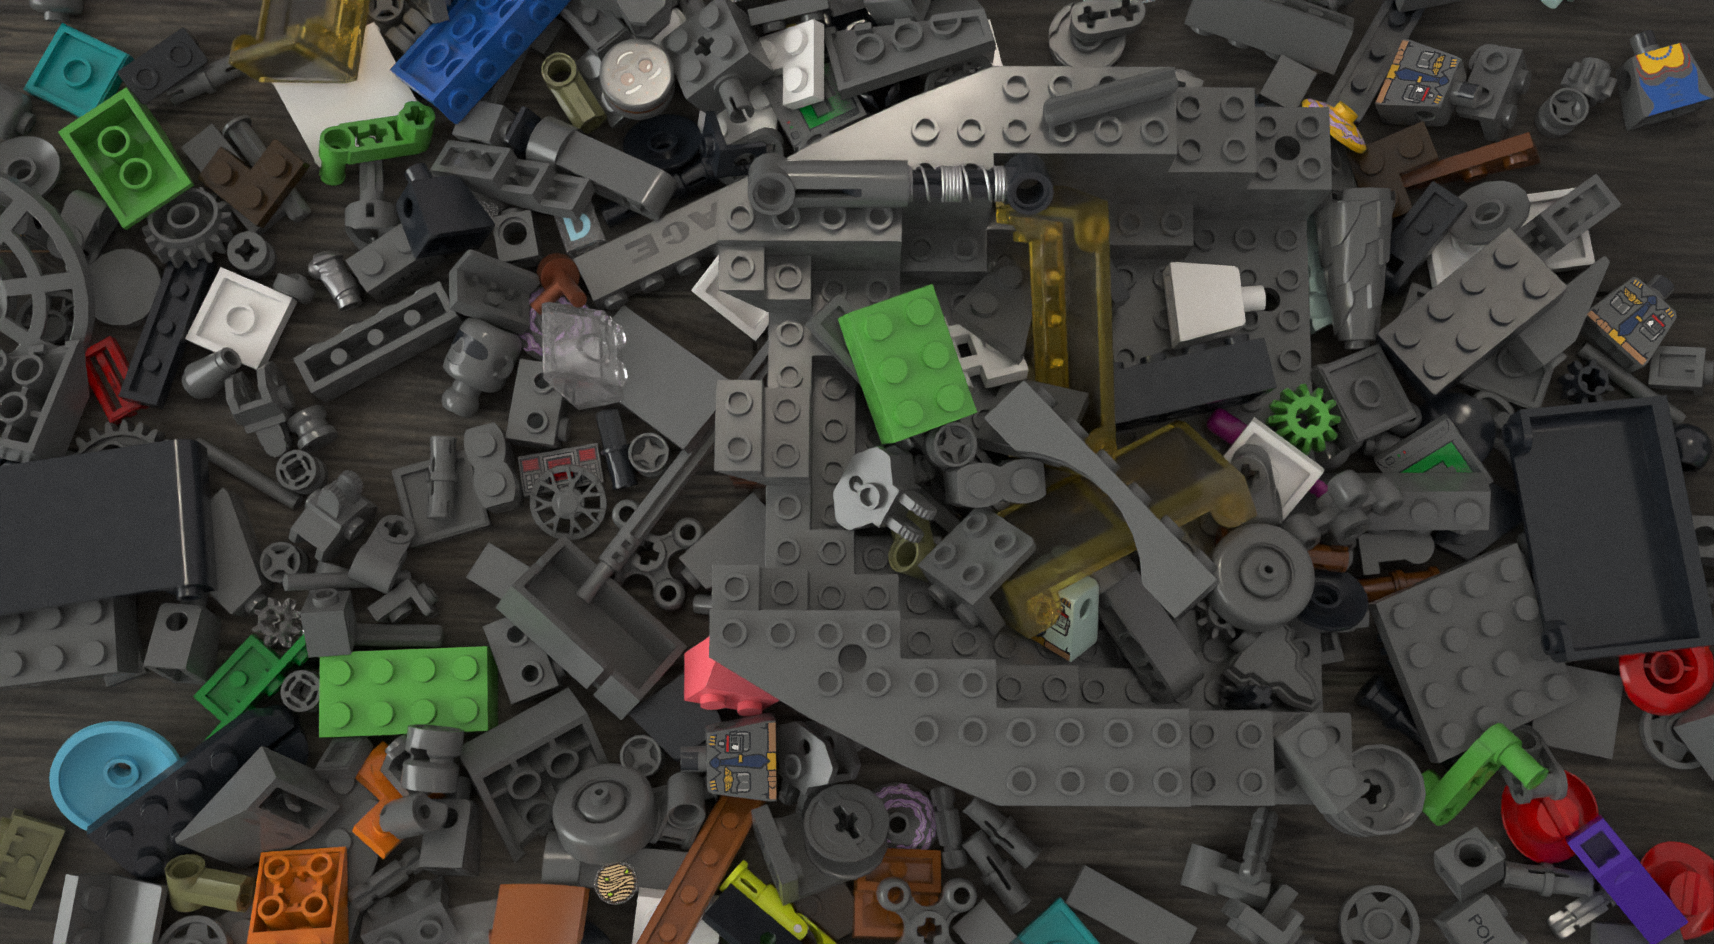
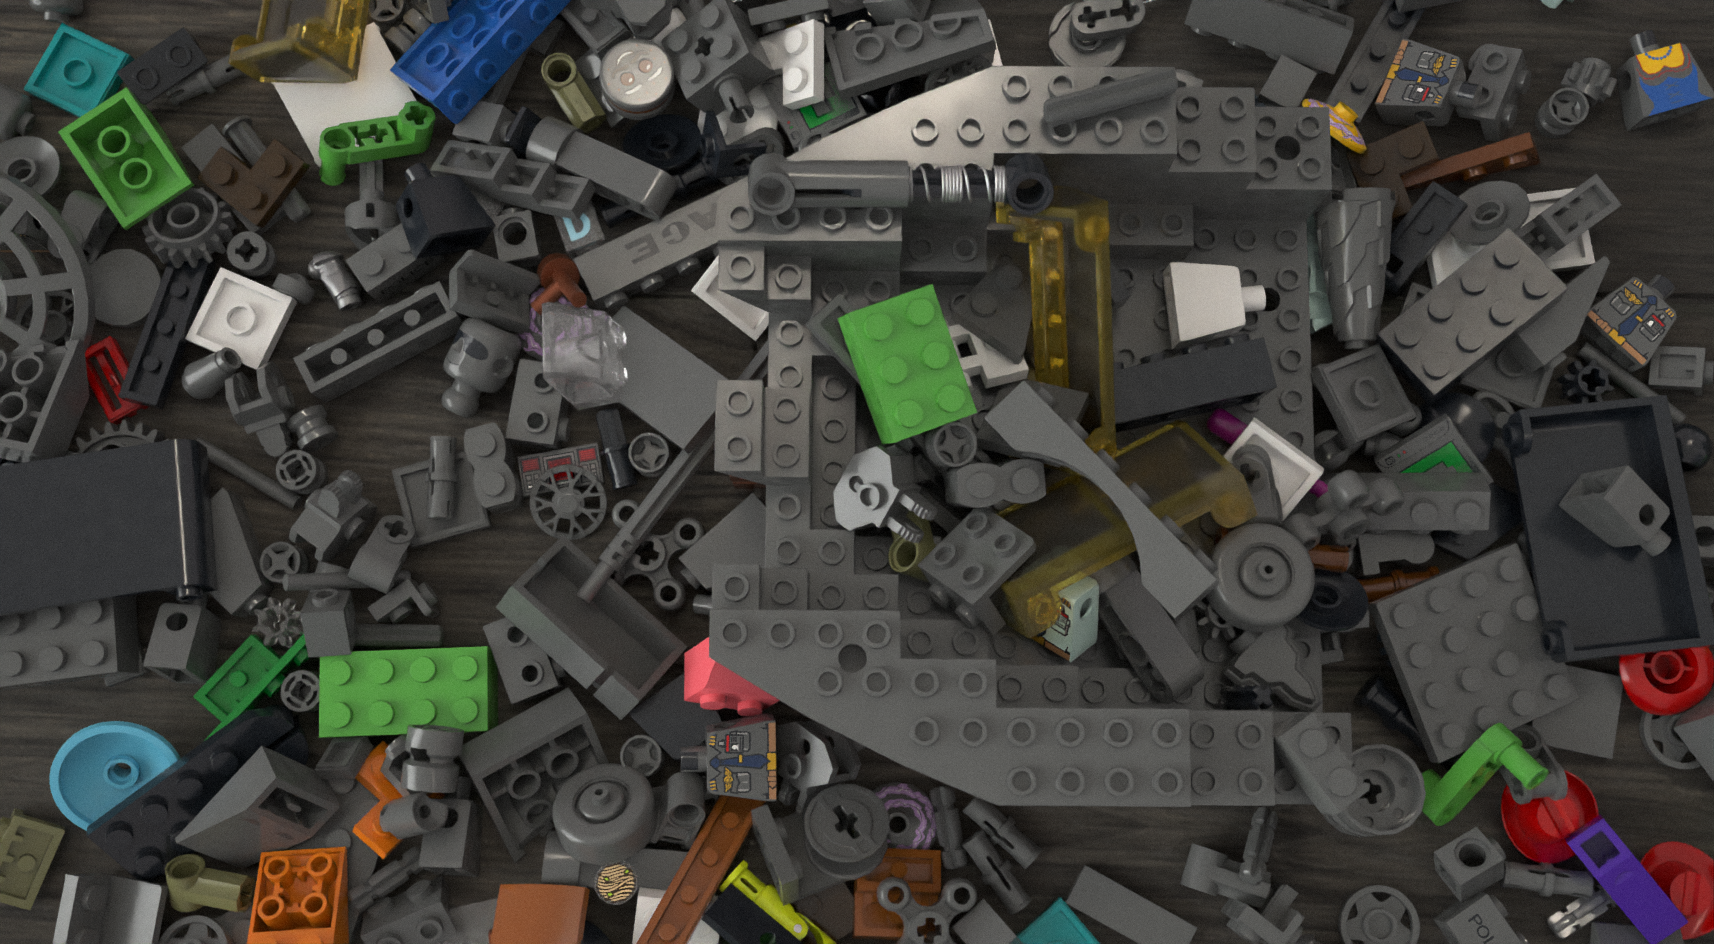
dark grey brick [466,542,530,599] -> none
bright green gear [1265,384,1341,456] -> none
none -> dark grey torso [1558,465,1671,556]

